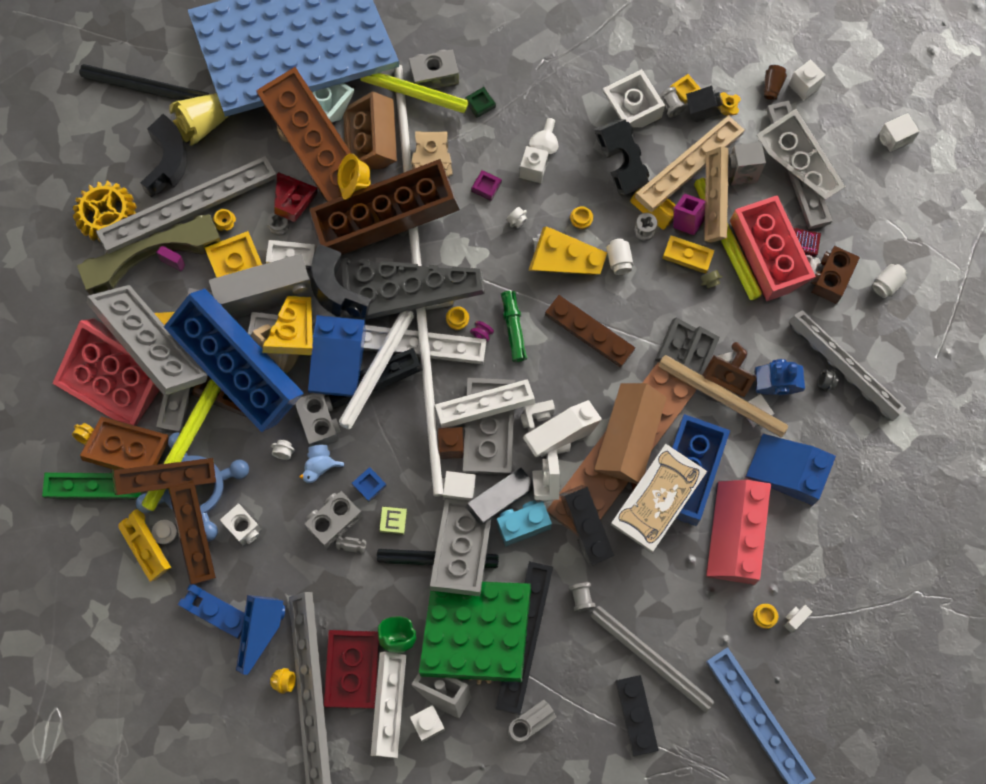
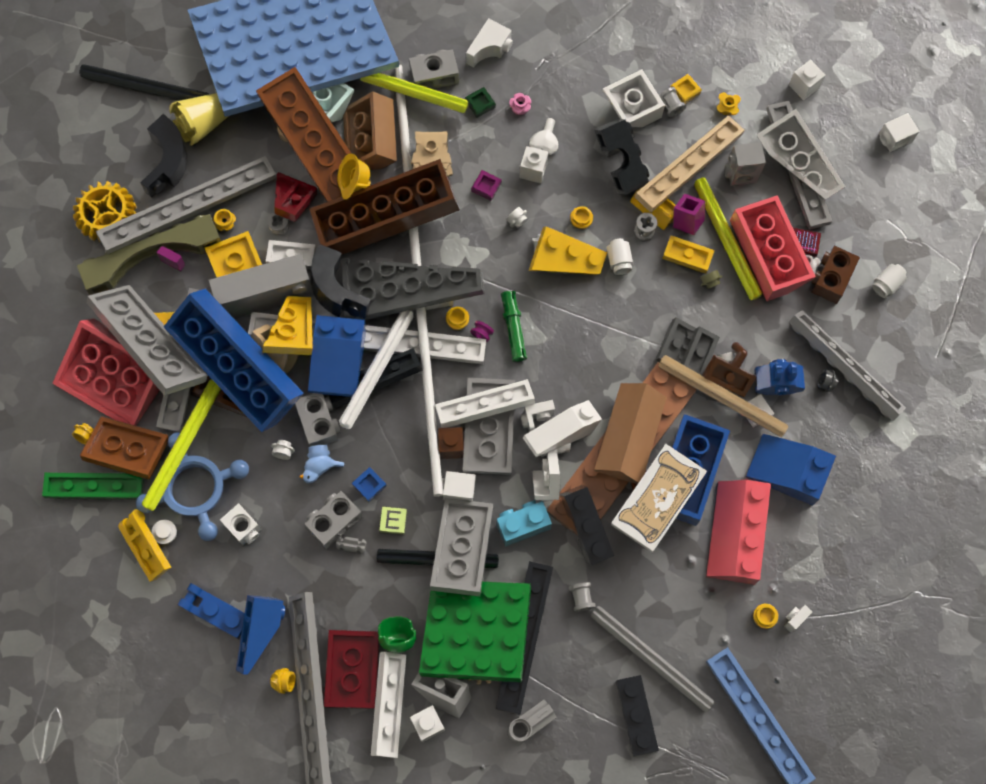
reddish brown plate [112,458,216,495] -> none
reddish brown plate [168,481,216,585] -> none
tile [465,467,533,526] -> none
reddish brown plate [545,295,636,368] -> none
black brick [686,85,723,122] -> none
tan plate [704,146,729,243] -> none
reddish brown cone [764,65,787,100] -> none
none -> white arch [466,18,513,68]
none -> bright pink plate [509,93,531,115]

